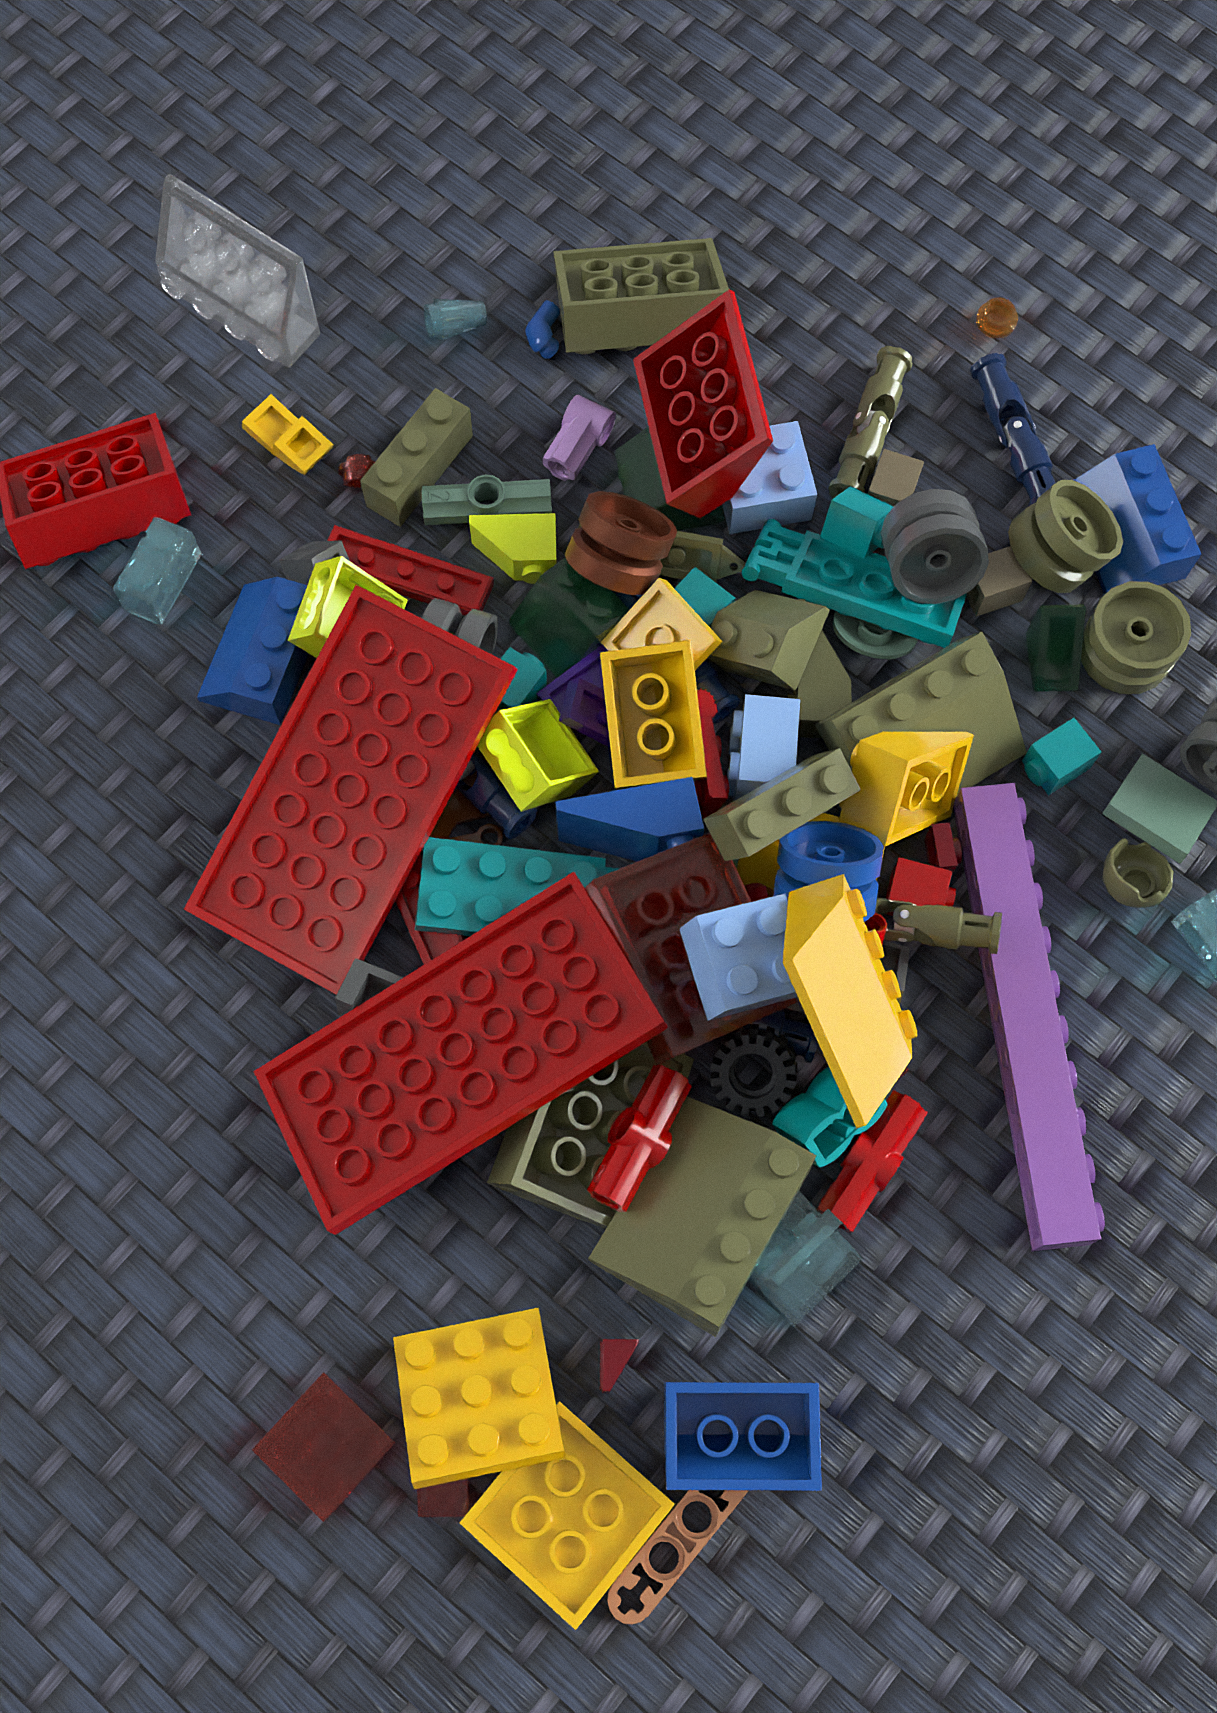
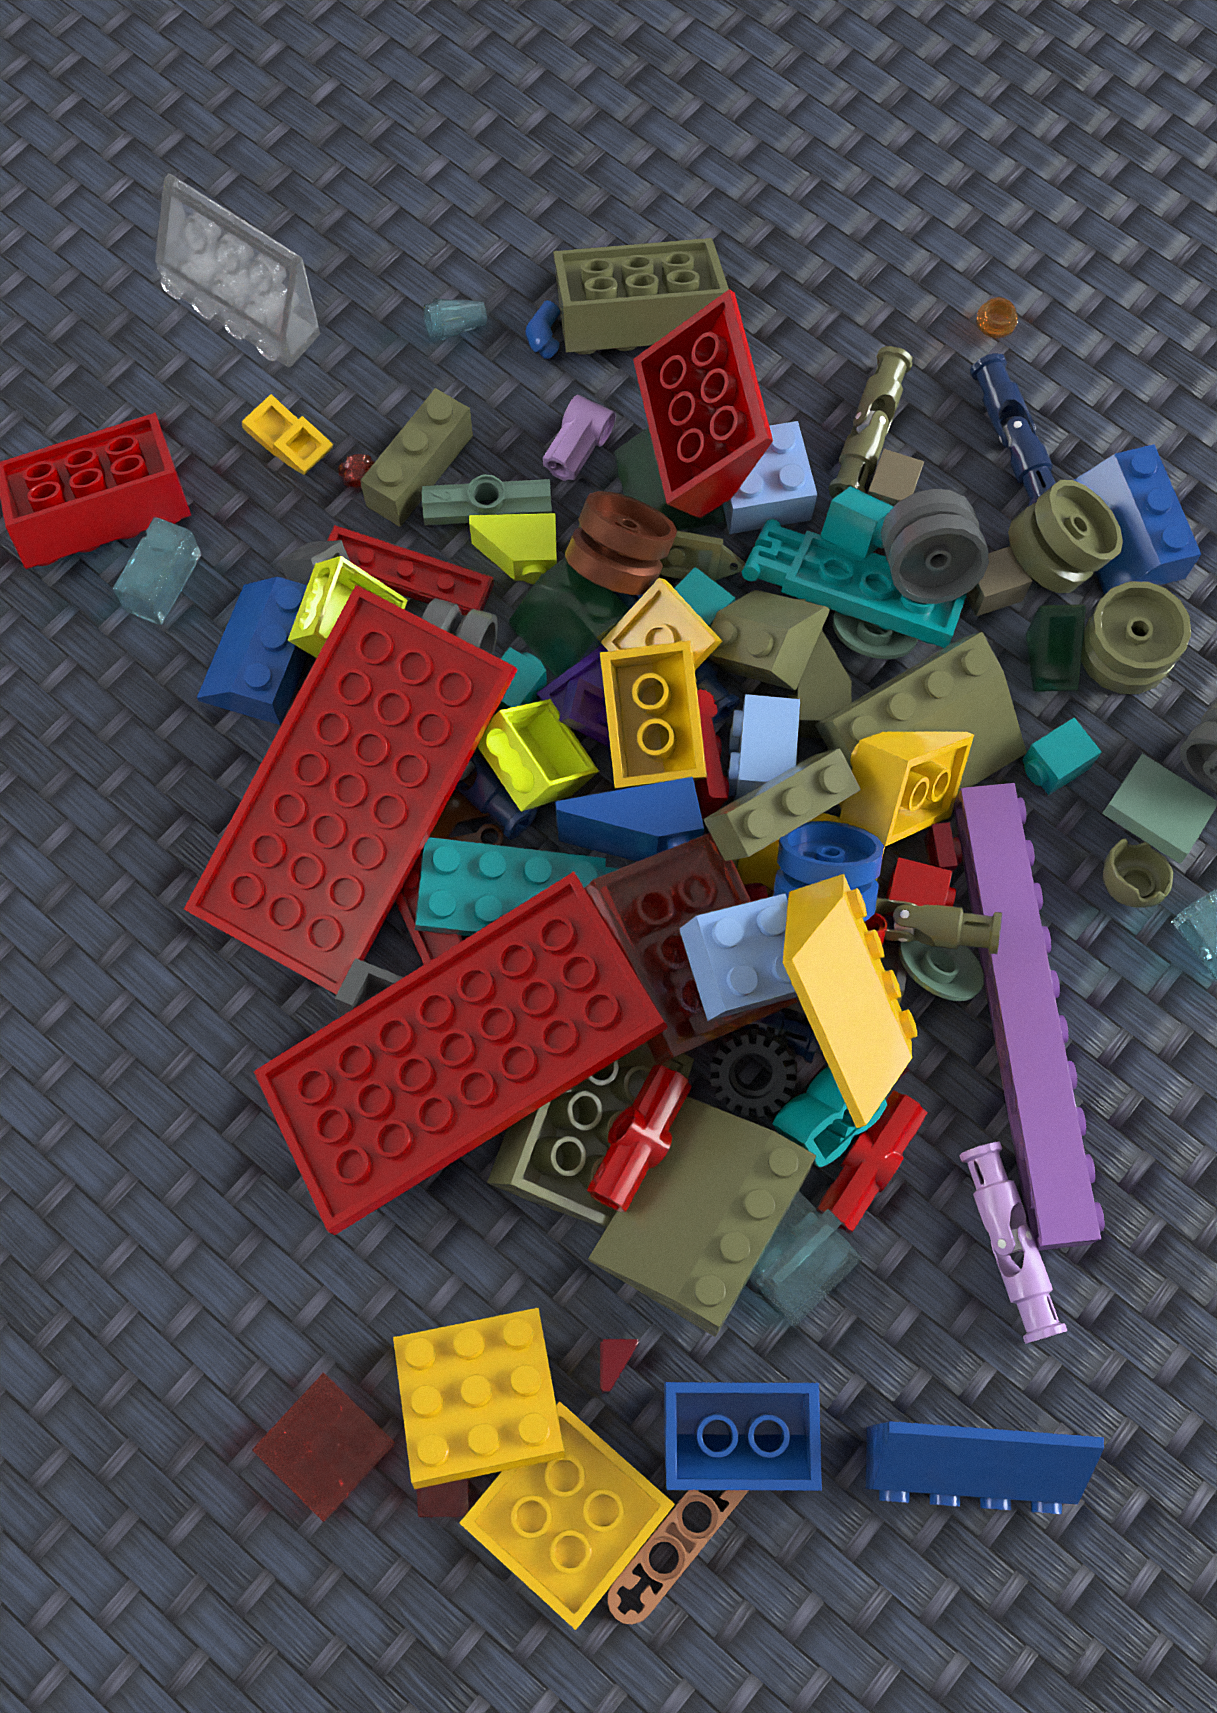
none -> blue slope [865,1421,1104,1514]
none -> sand green dish [898,941,984,1001]
none -> lavender piece [959,1142,1067,1344]

